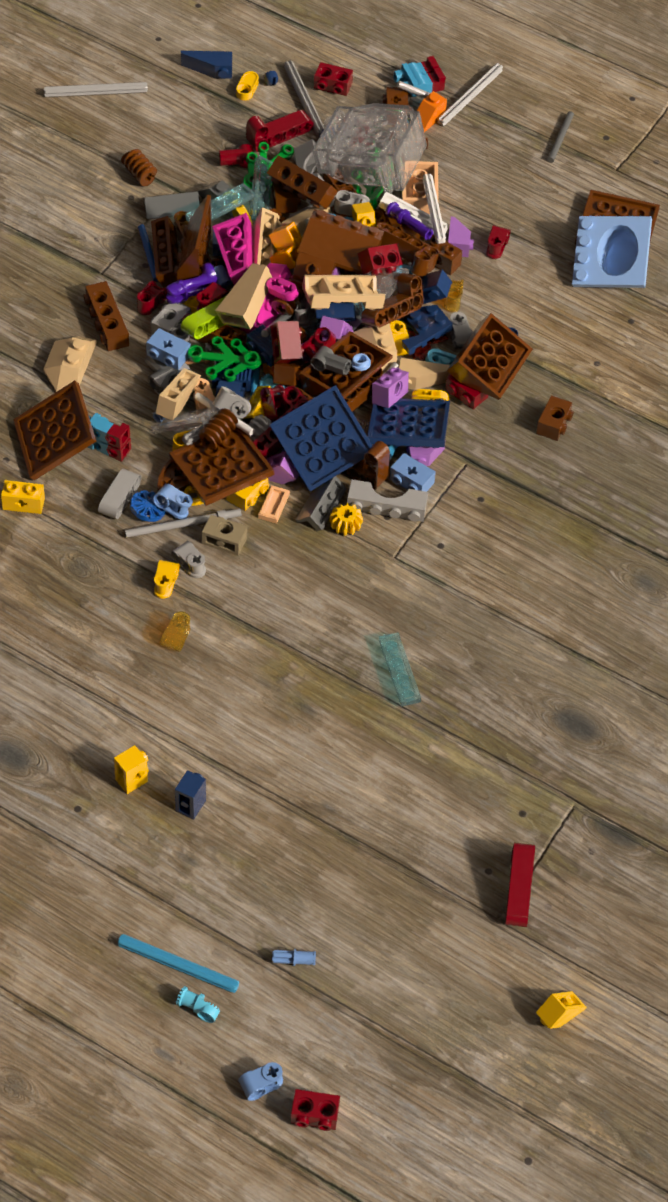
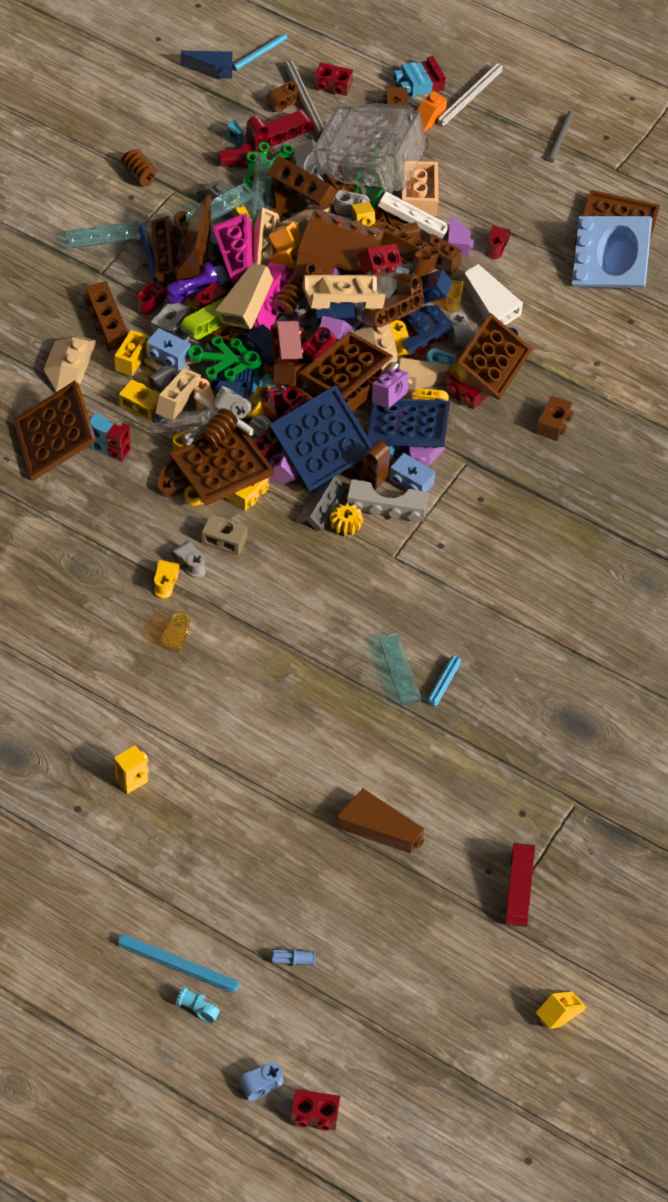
yellow brick [1,480,45,514] -> none
light grey axle [44,82,148,97] -> none
light grey beam [98,469,141,519] -> none
light grey bar [125,508,242,538] -> none
blue wheel [130,490,166,522] -> none
dark grey panel [143,191,199,219] -> none
medium blue piece [153,484,193,519] -> none
dark blue brick [175,770,206,820] -> none
yellow piece [236,71,259,101] -> none
light nougat tile [258,485,290,524] -> none
dark grey bar [261,311,295,337] -> none
dark blue hinge [264,71,278,86] -> none
dark pink beam [266,276,298,301] -> none
dark grey piece [310,346,351,375] -> none
light blue plate [351,353,371,371] -> none
dark purple pin [385,202,433,240] -> none
light grey bar [396,81,430,98] -> none
white axle [423,174,446,244] -> none
none -> clear light blue plate [66,221,141,249]
none -> yellow brick [115,330,148,376]
none -> yellow brick [119,379,161,422]
none -> dark azure slope [227,119,243,146]
none -> dark azure bar [232,34,288,71]
none -> reddish brown piece [265,81,299,112]
none -> reddish brown slope [337,788,425,854]
none -> dark azure axle [427,656,461,706]
none -> white slope [463,264,523,325]

